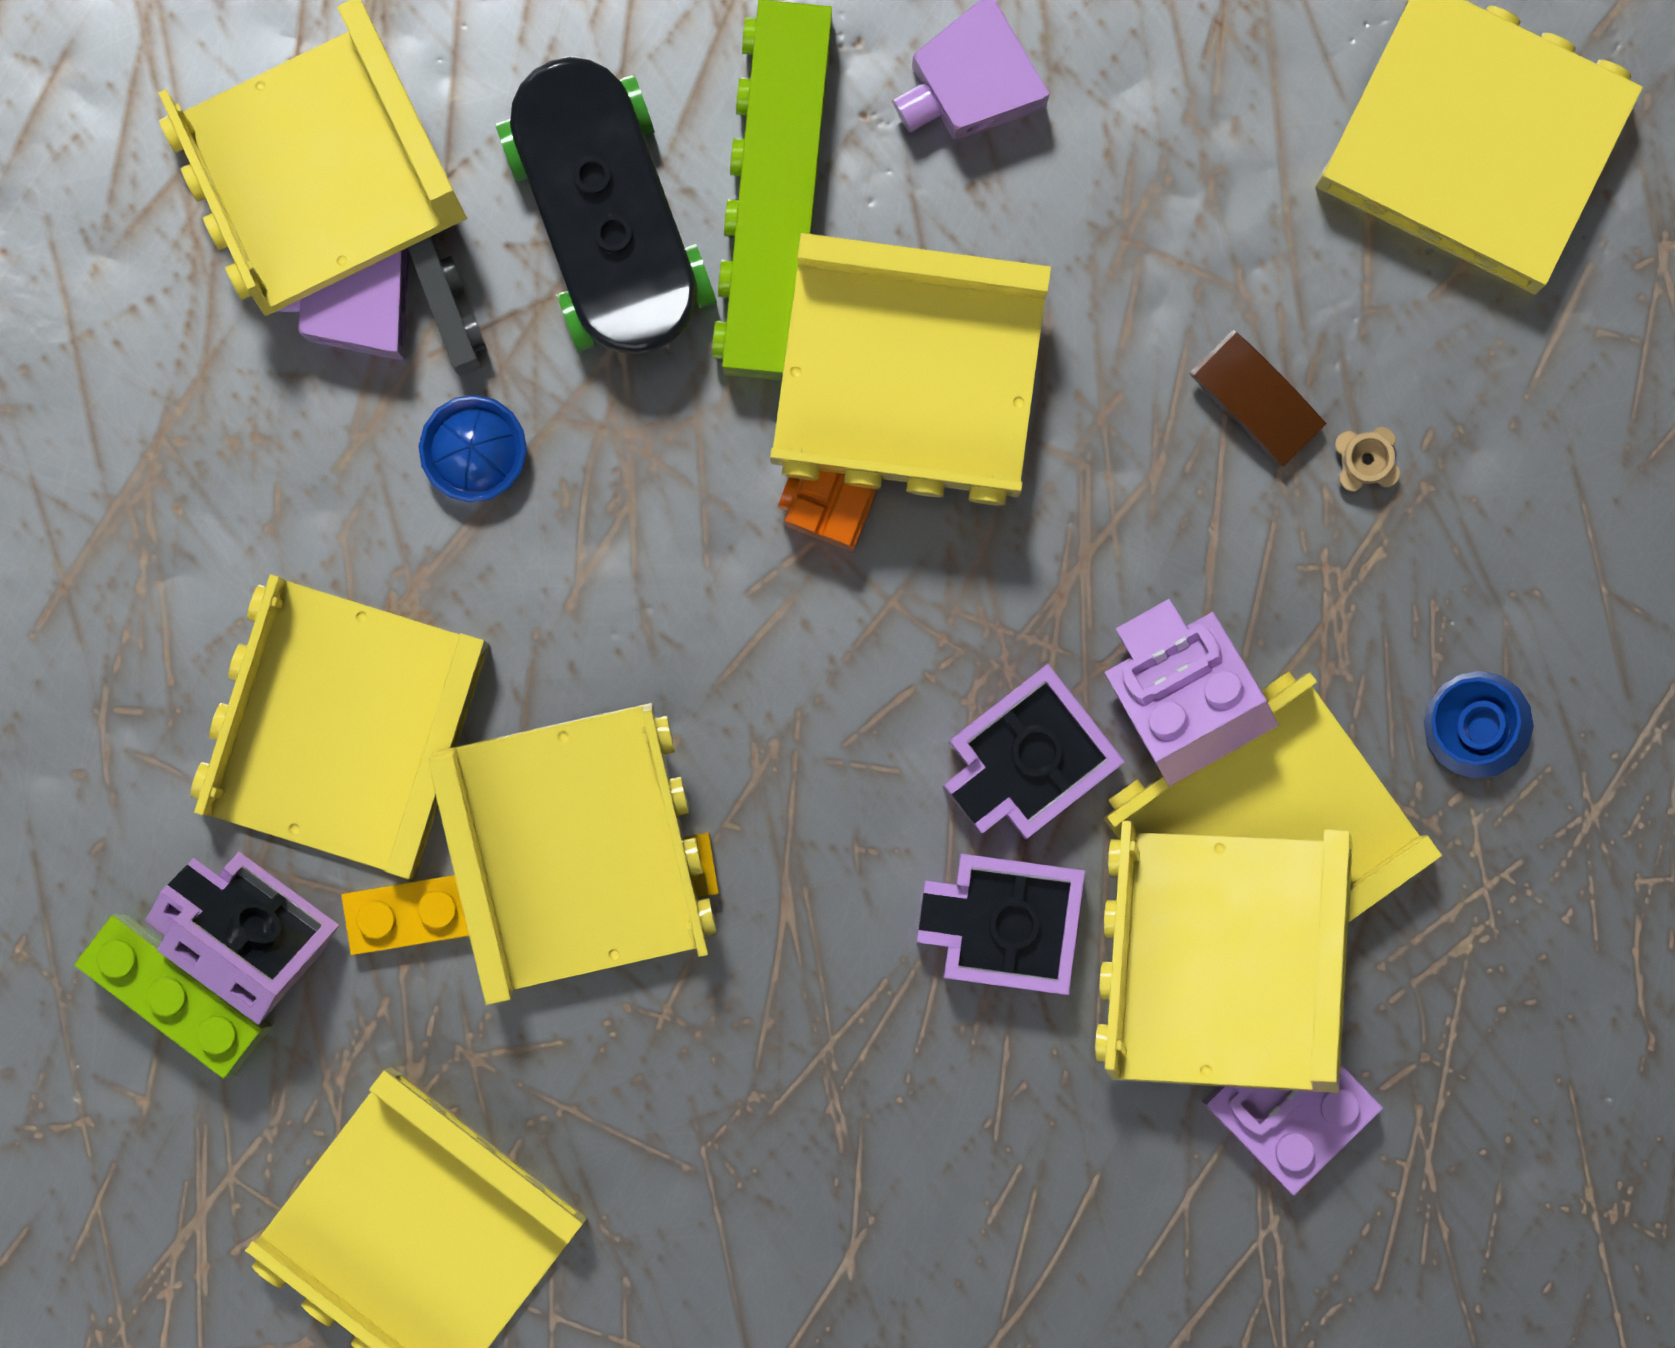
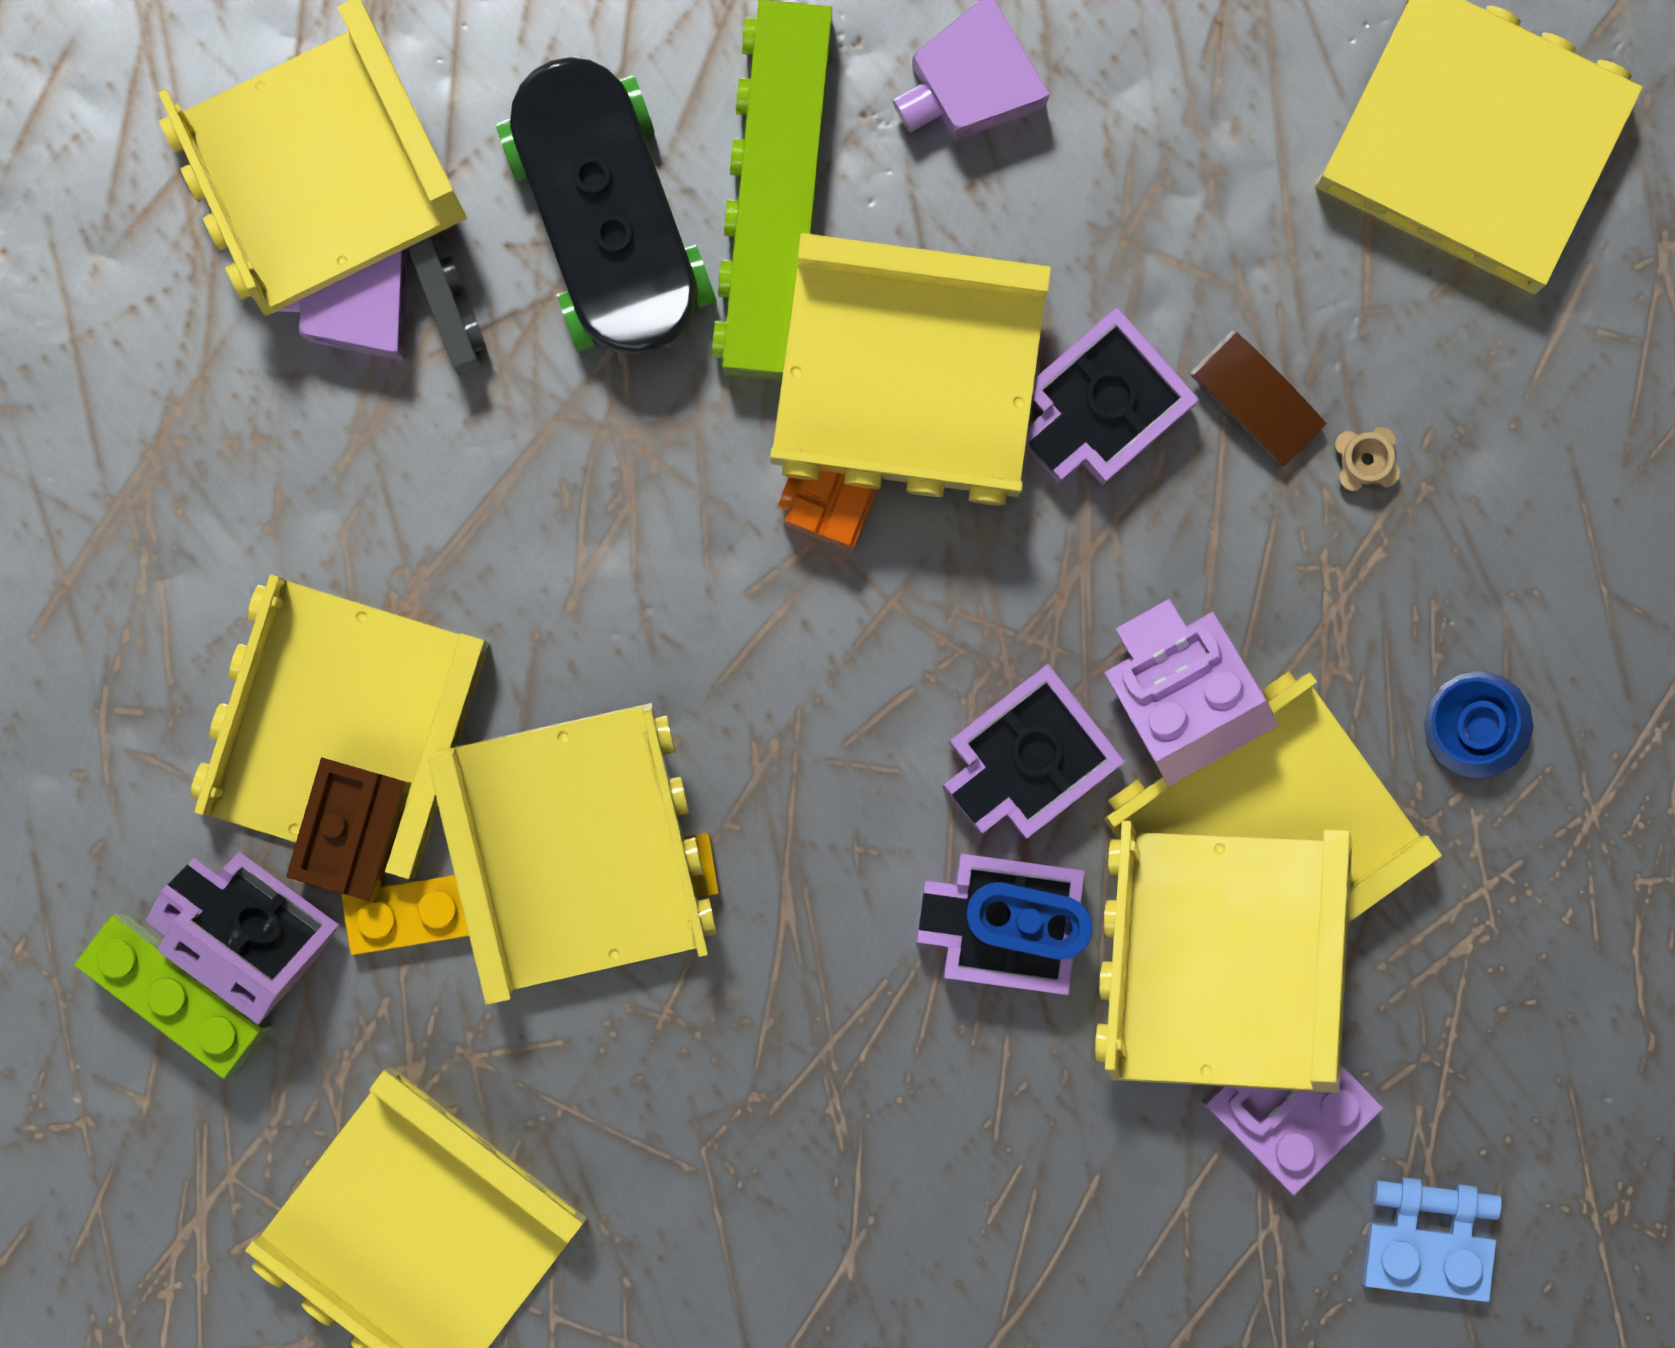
blue hat [418,395,527,503] -> none
none -> reddish brown plate [286,757,411,903]
none -> blue plate [966,882,1092,959]
none -> black piece [1025,307,1200,486]
none -> light blue plate [1362,1177,1501,1302]

